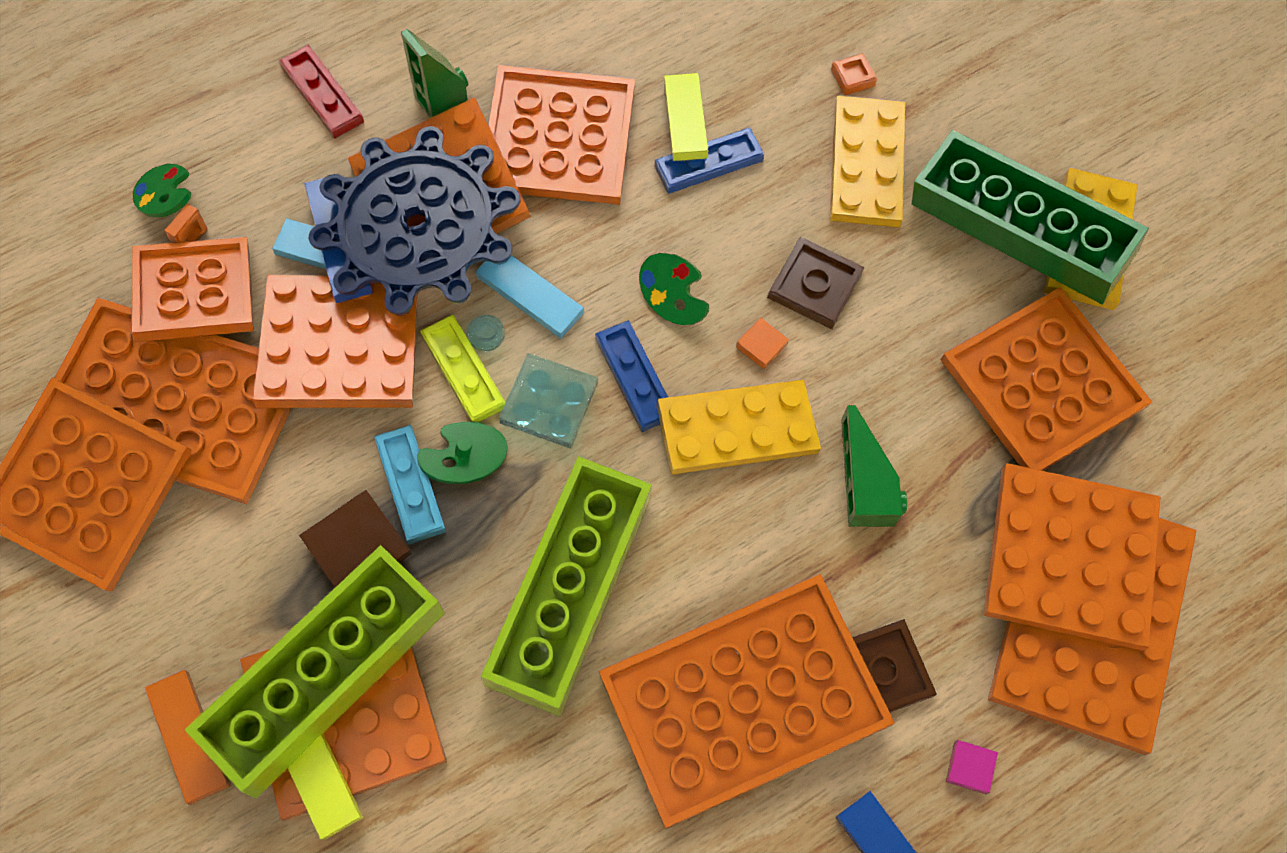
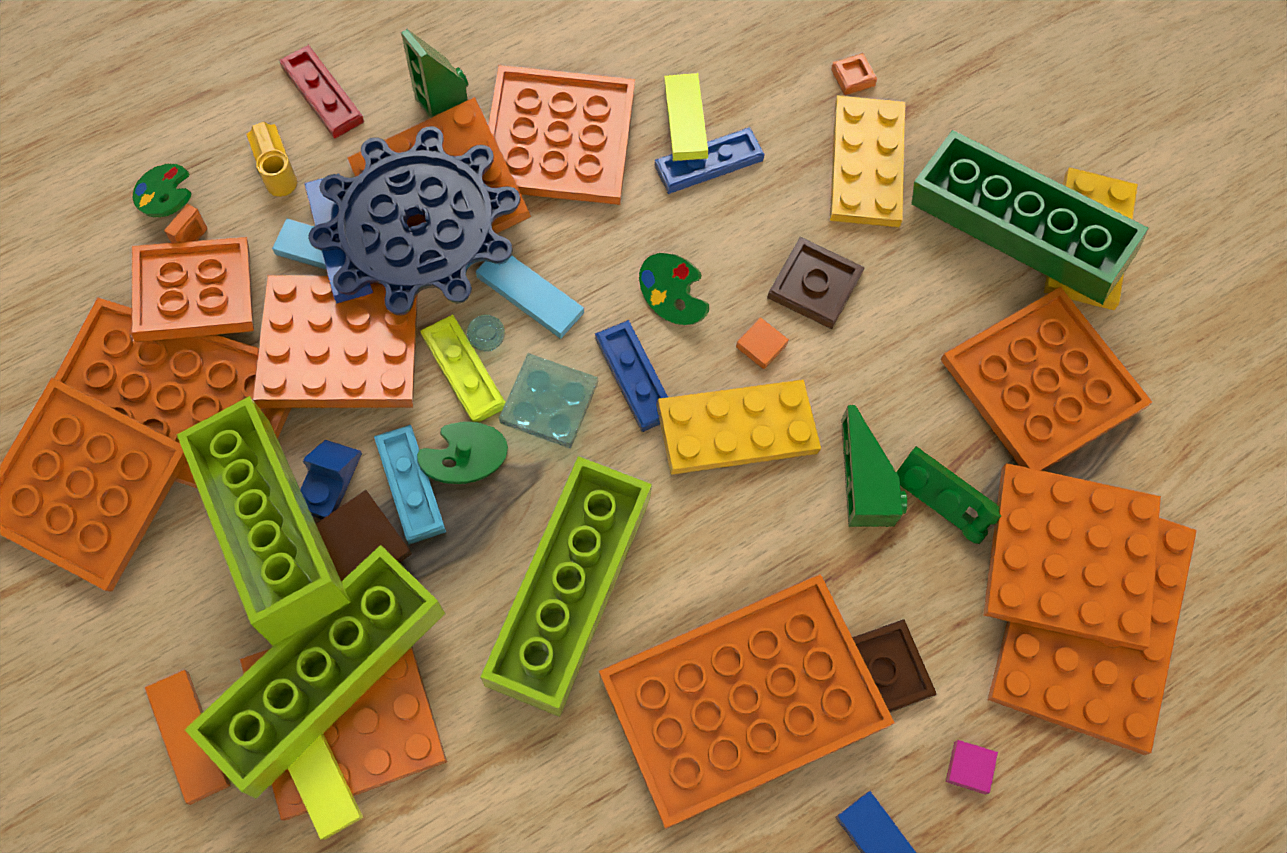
none -> lime brick [177,396,351,645]
none -> yellow piece [246,122,298,197]
none -> blue slope [300,440,362,519]
none -> green plate [896,446,1002,544]

